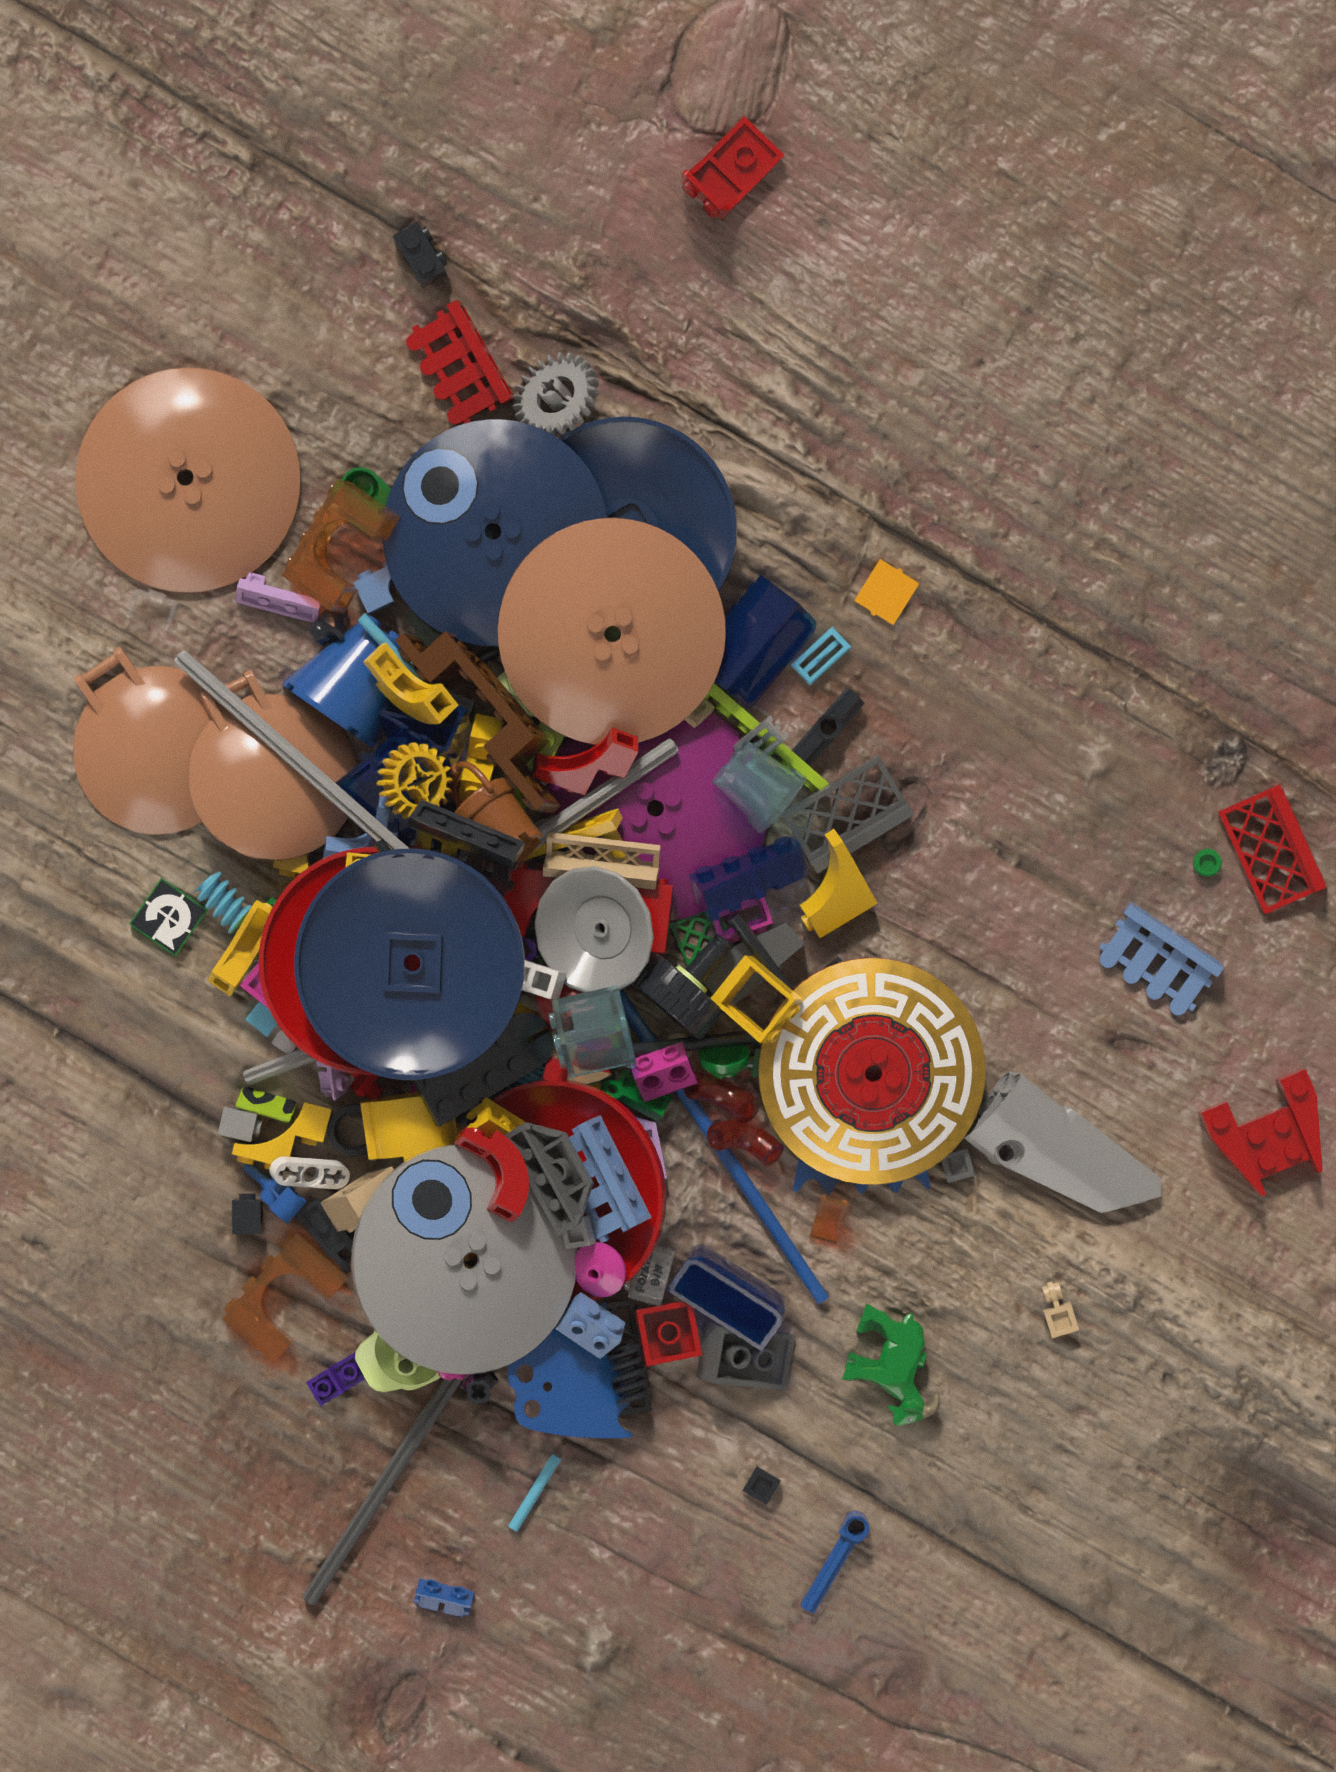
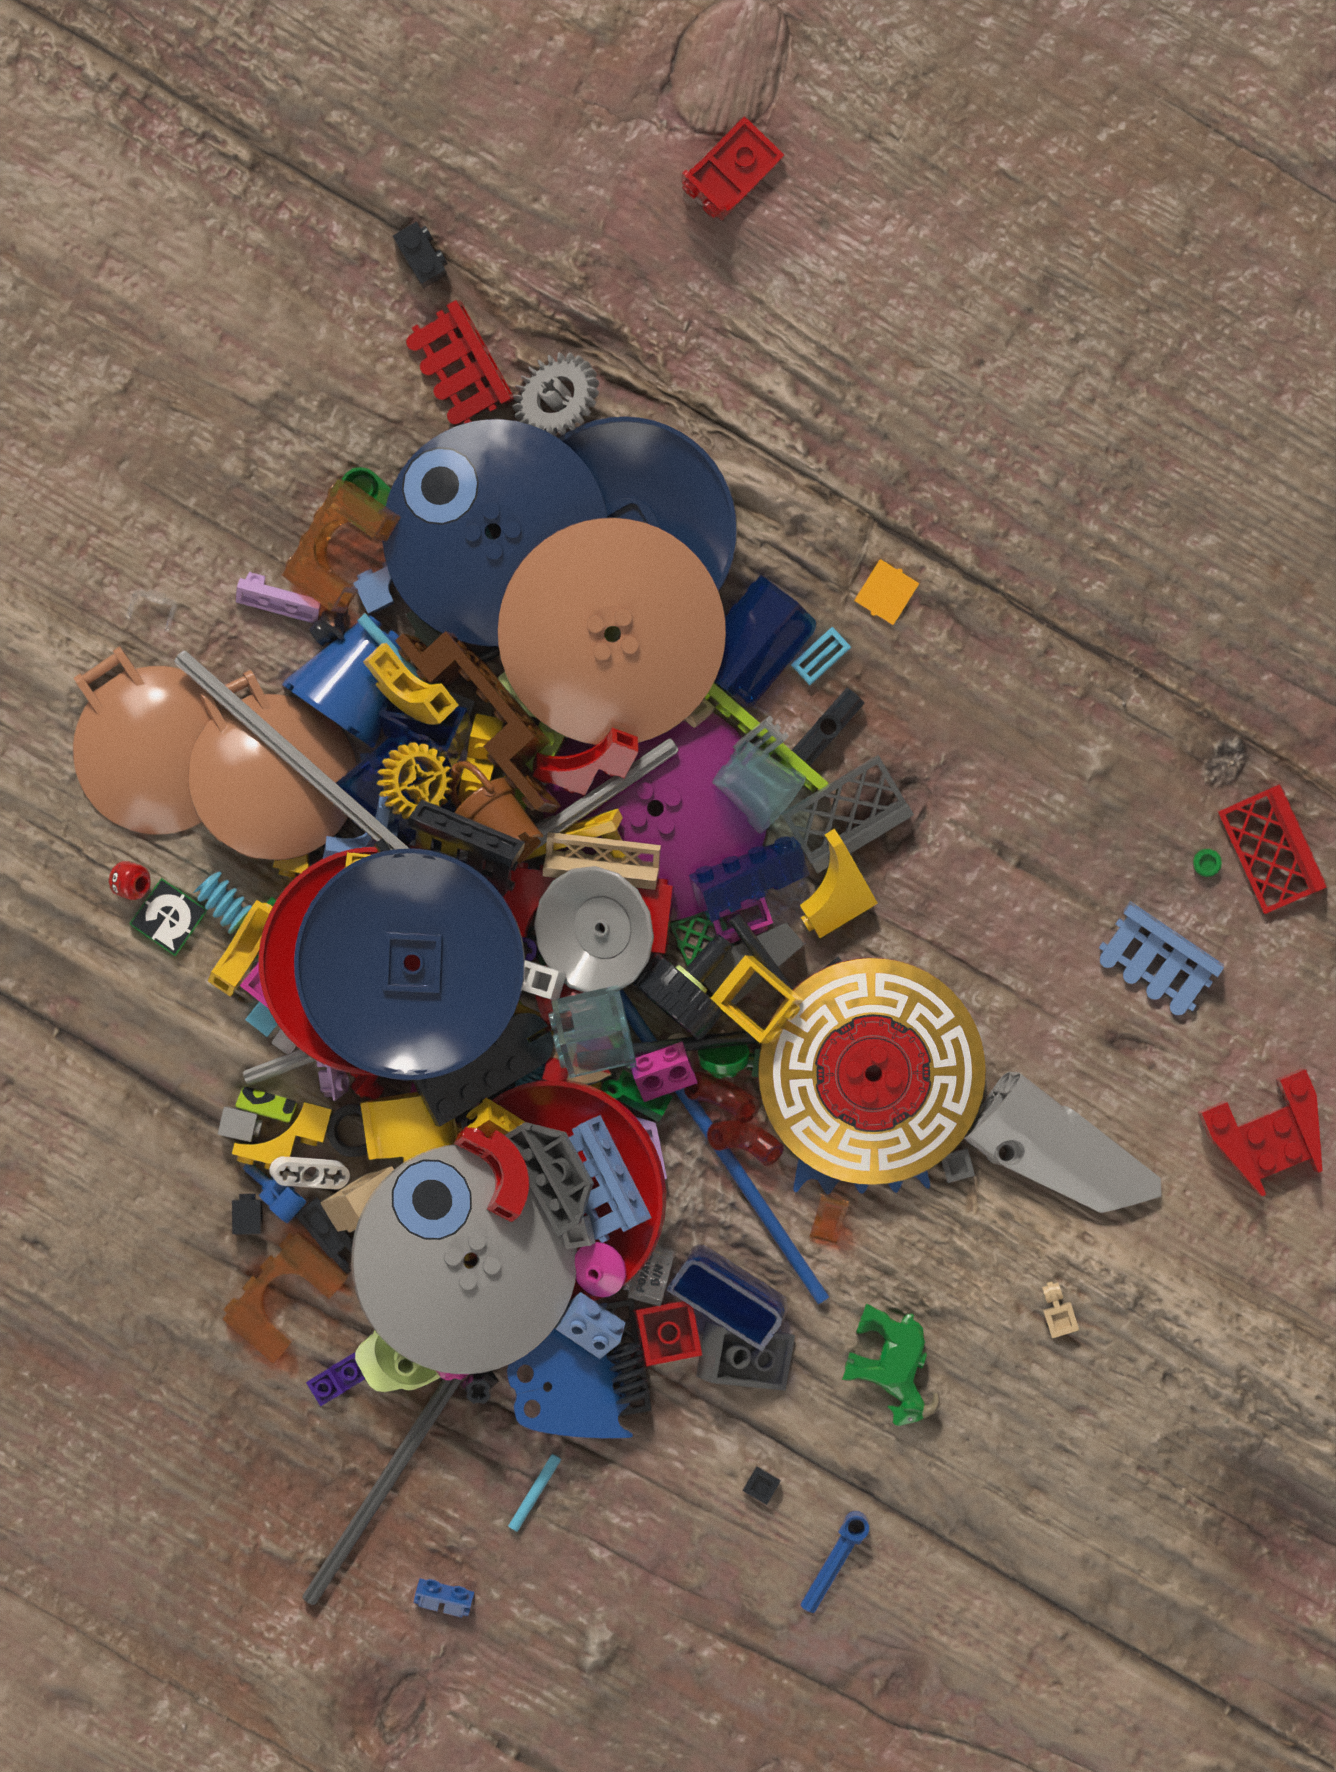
nougat dish [75,368,301,593] -> none
none -> red head [109,861,151,900]

